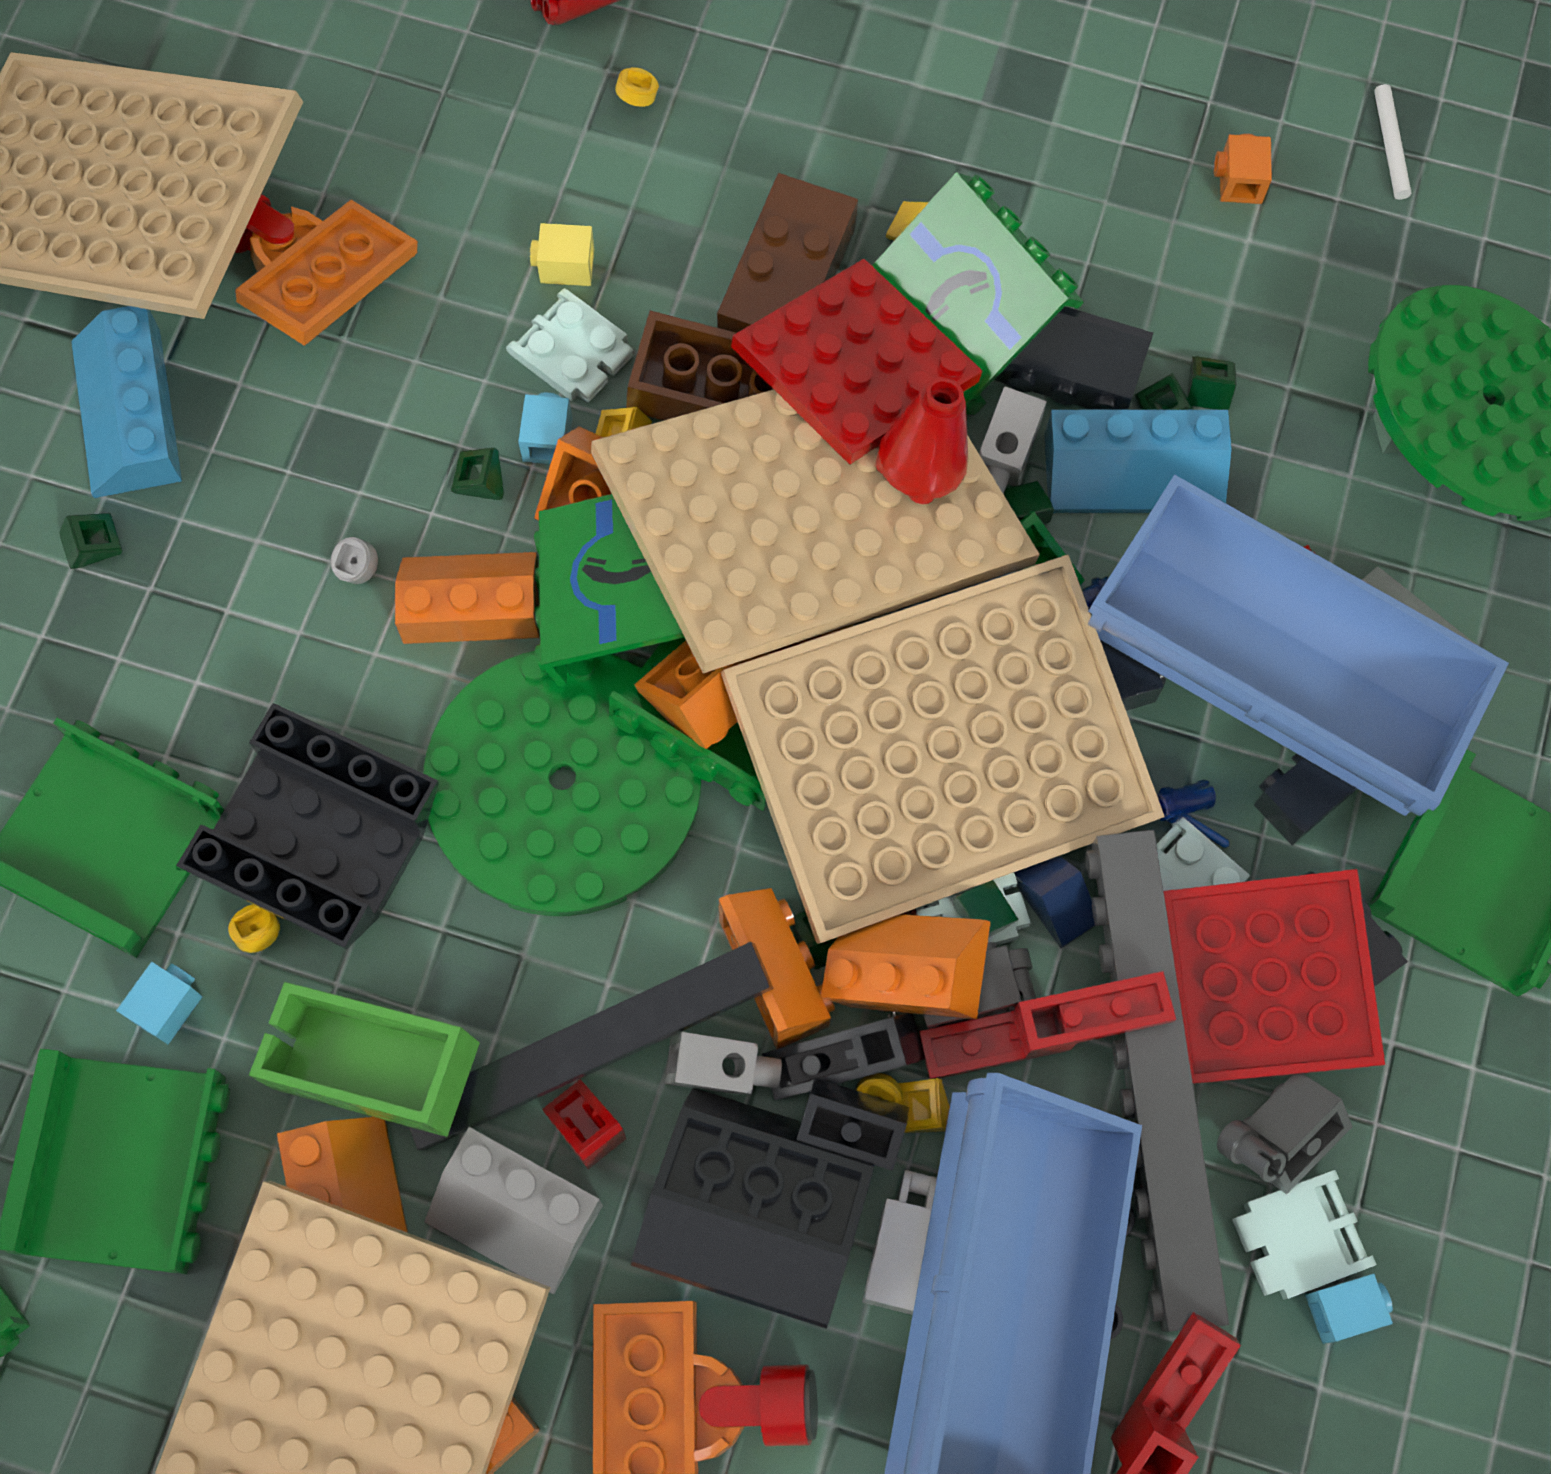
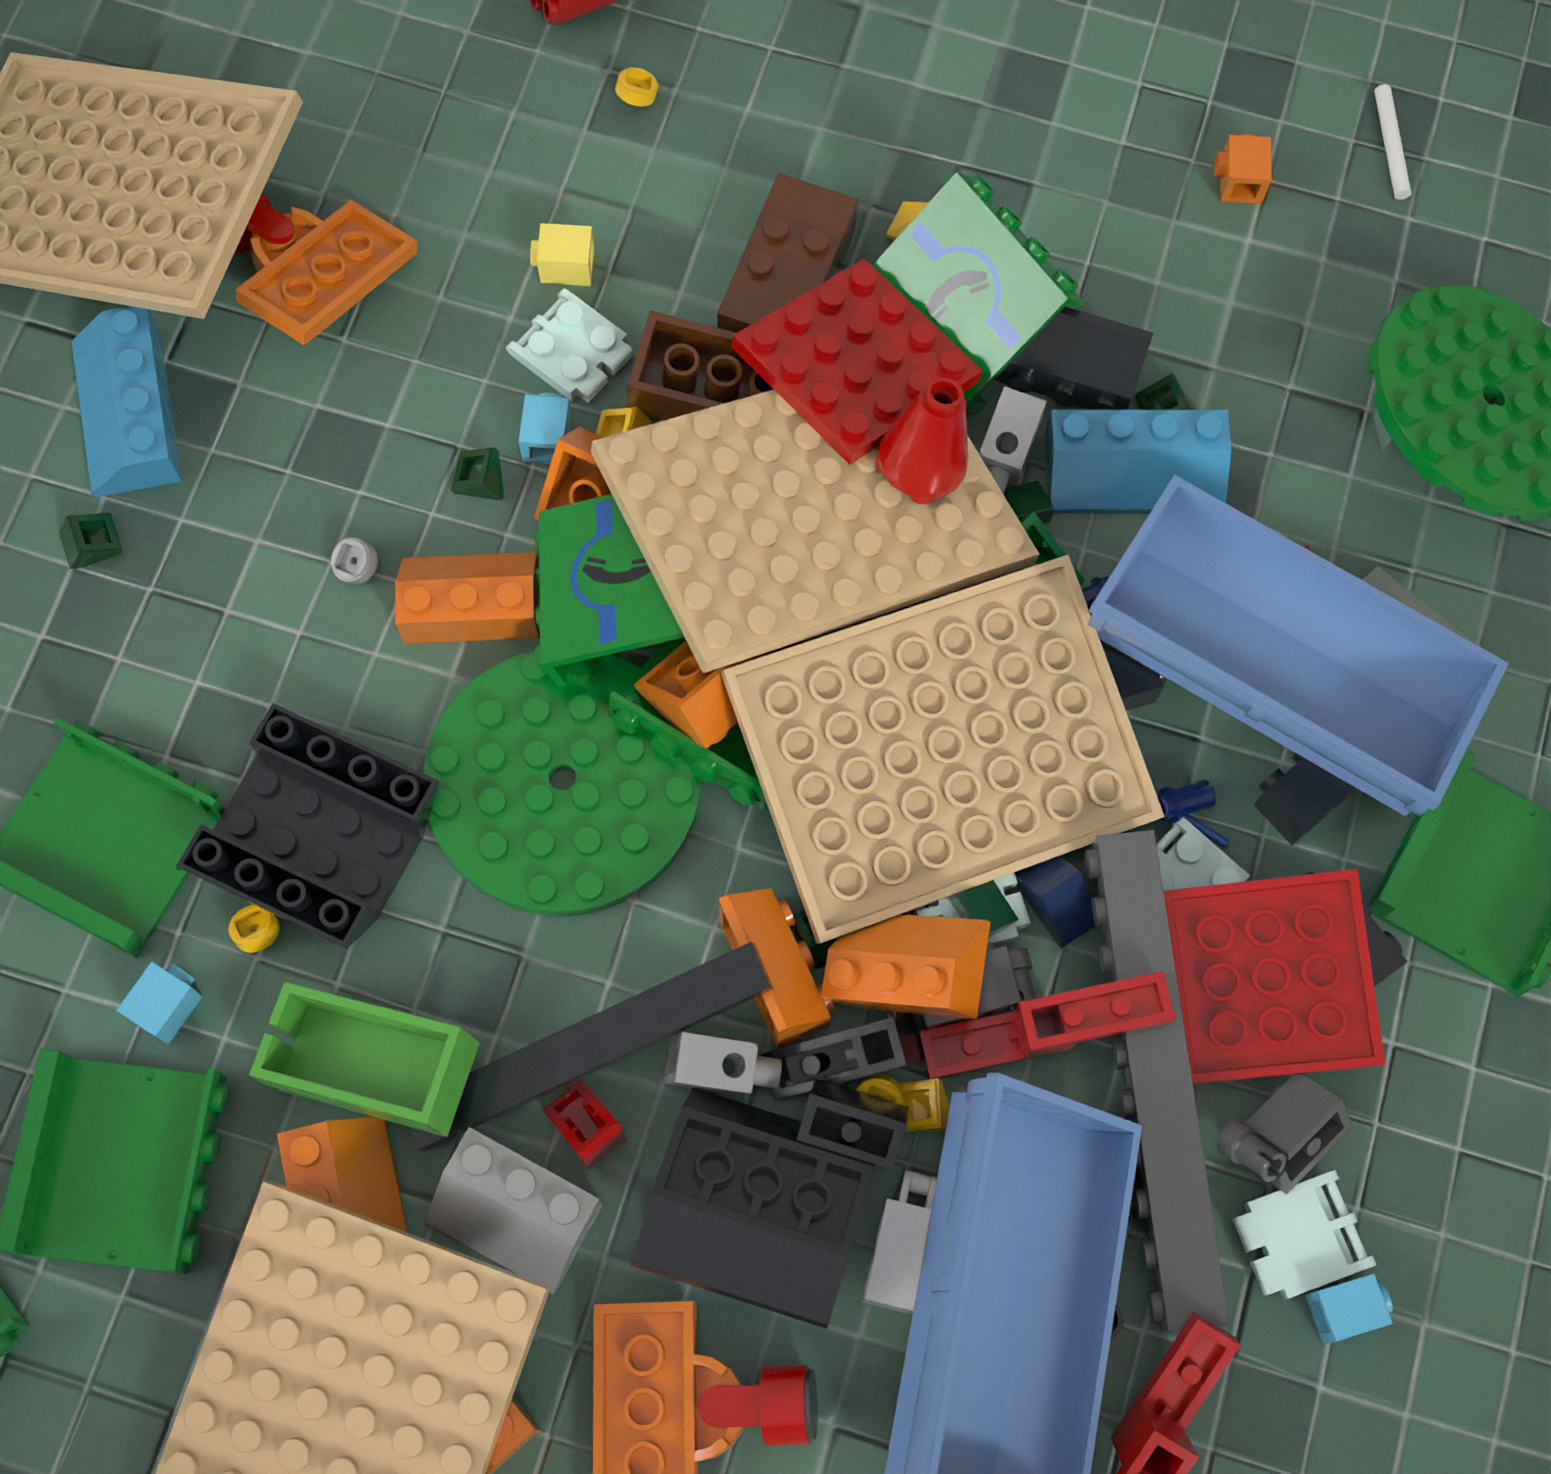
dark green slope [1187,356,1236,410] -> none

